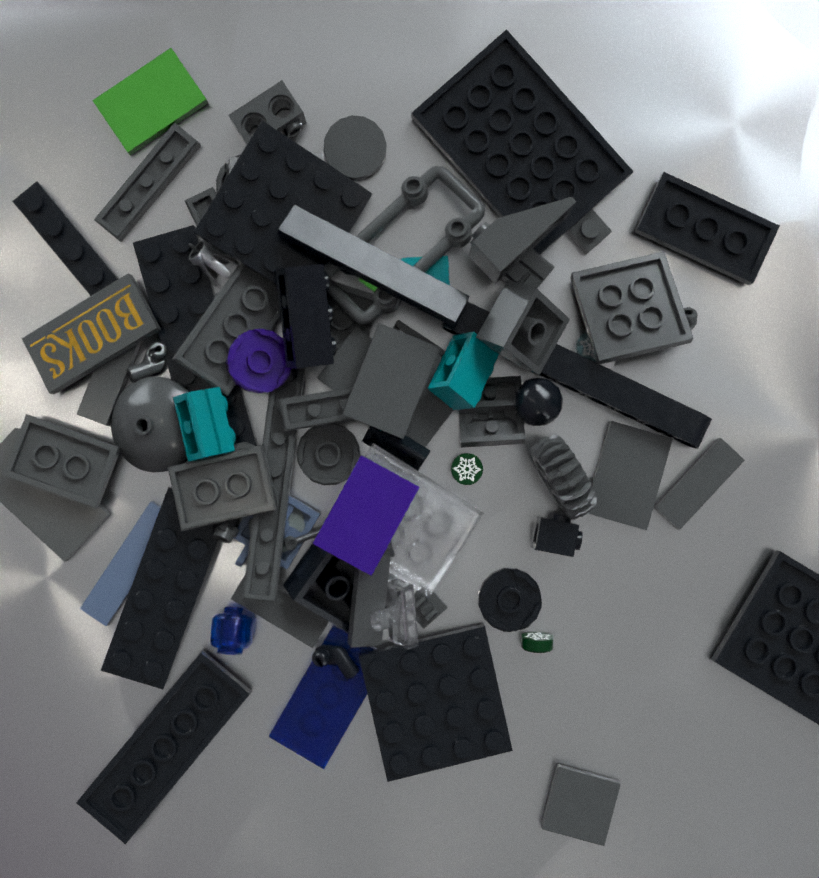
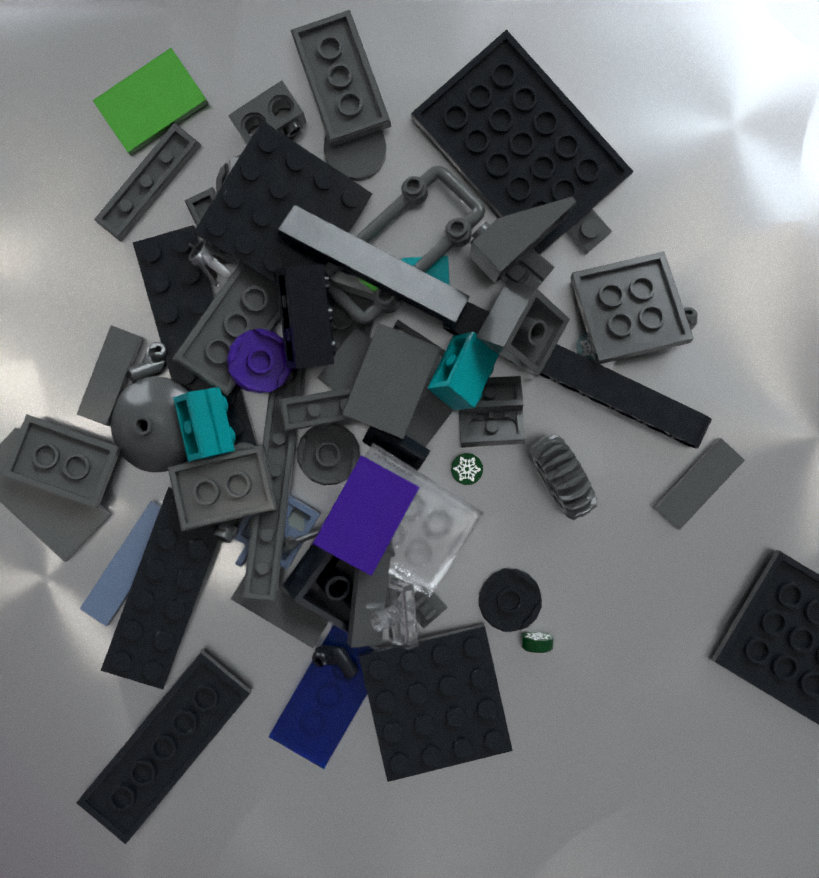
black plate [12,181,119,296] -> none
dark grey tile [22,273,161,394] -> none
clear blue head [210,607,254,655] -> none
black hair [514,378,563,426] -> none
black brick [531,513,583,557] -> none
dark grey tile [541,764,621,846] -> none
dark grey tile [589,421,673,531] -> none
black plate [635,172,780,285] -> none
none -> dark grey tile [290,10,391,147]

